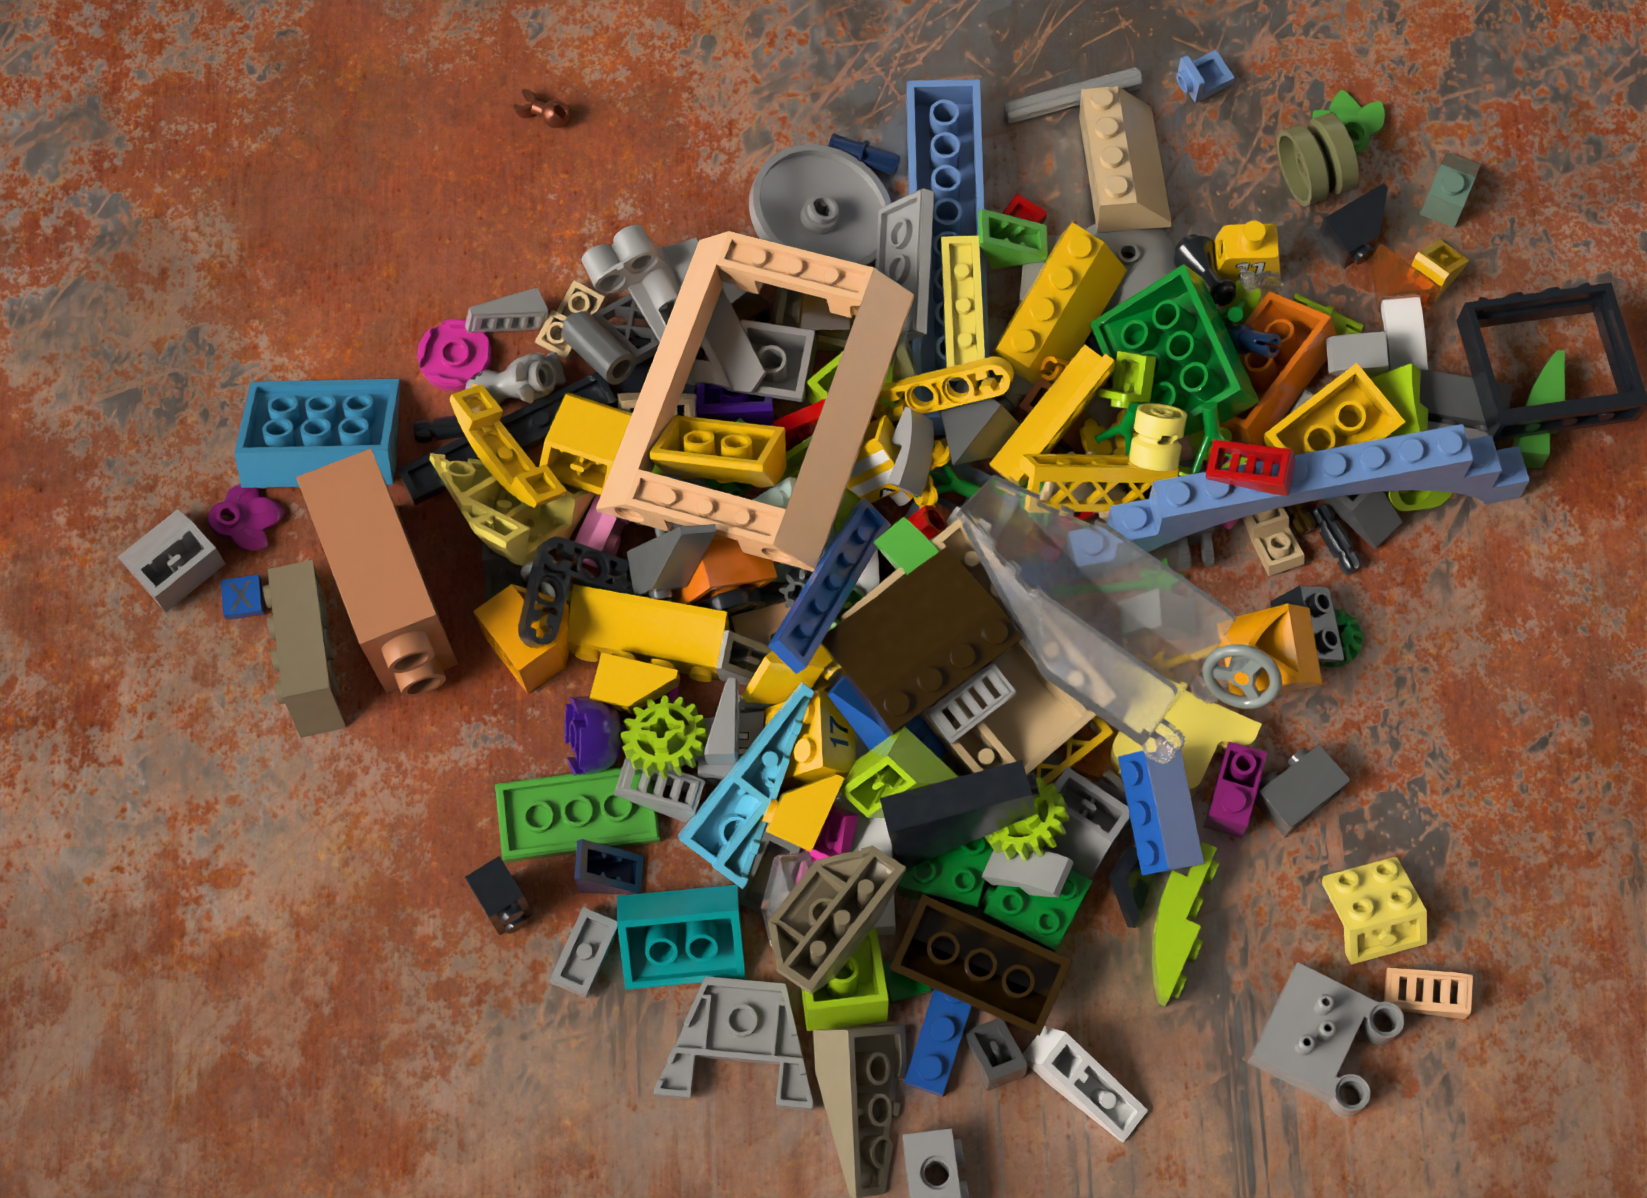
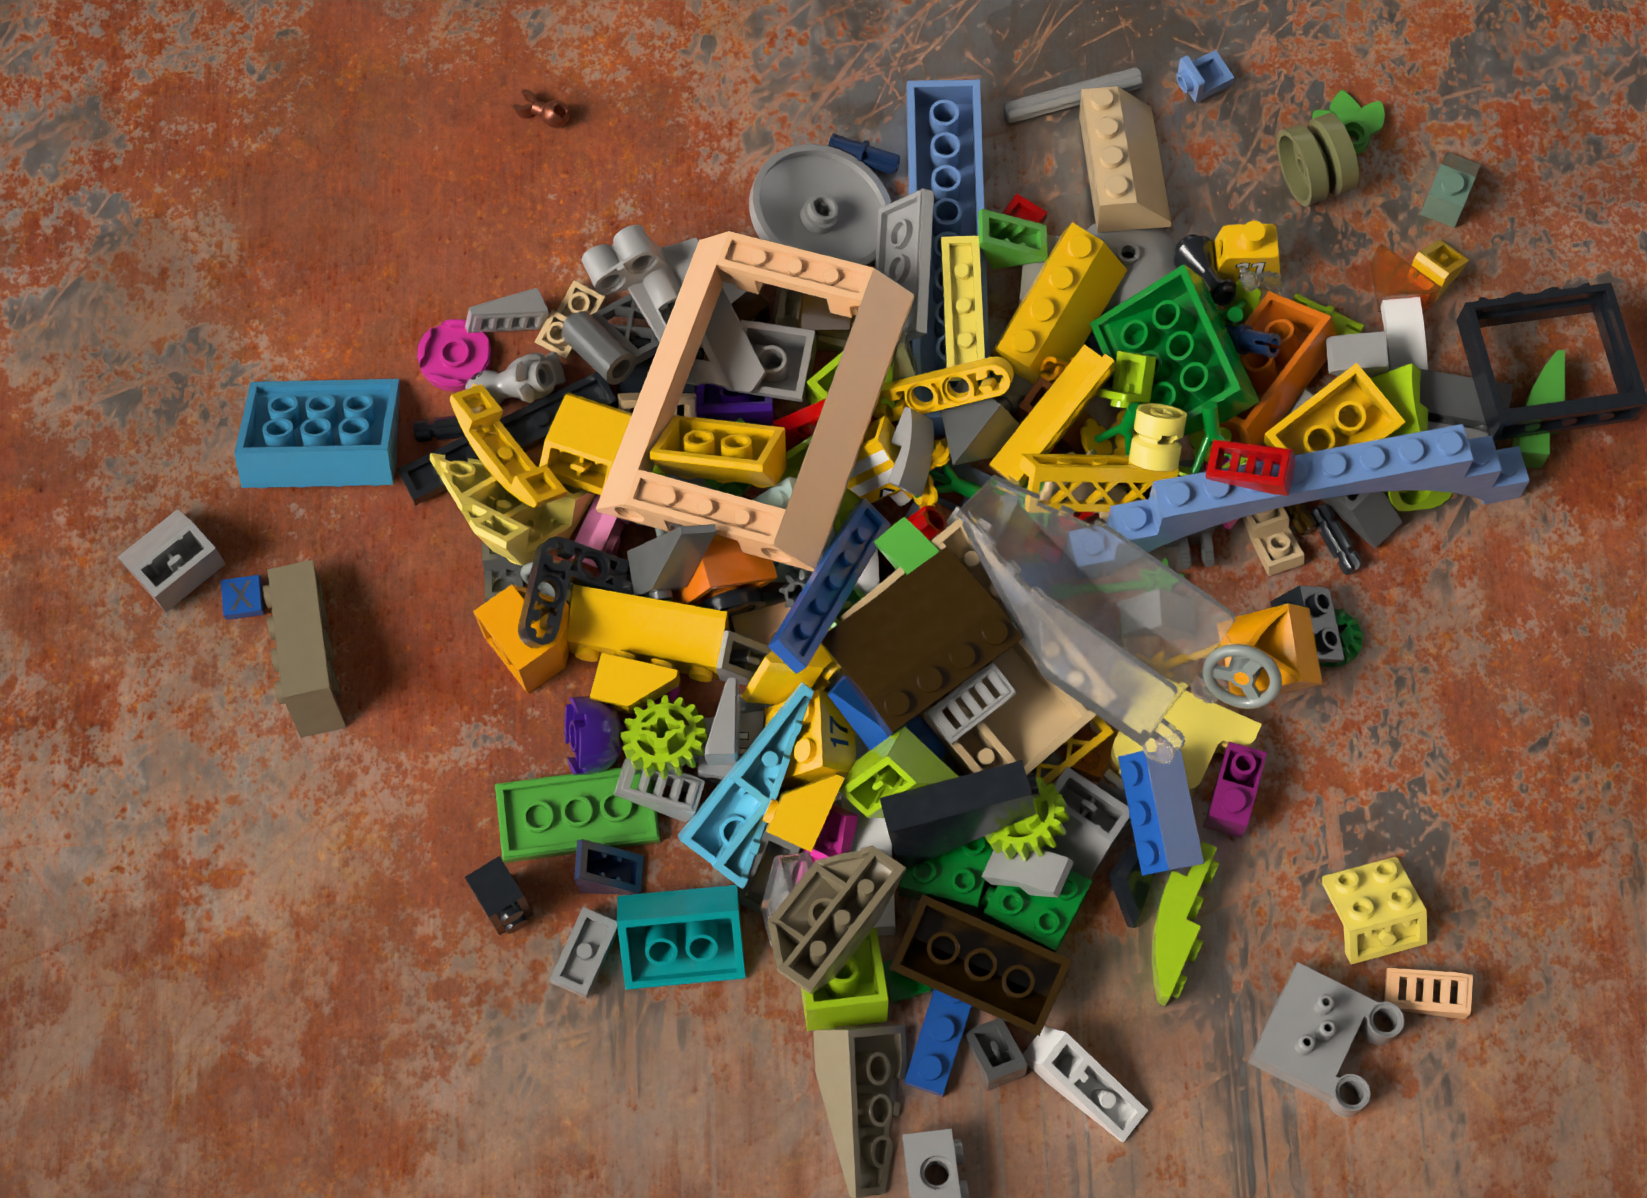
magenta plate [208,484,285,551] -> none
nougat brick [296,448,459,697] -> none
light grey wing [654,976,813,1111] -> none
dark grey brick [1254,744,1351,837] -> none
black slope [1318,183,1388,269] -> none

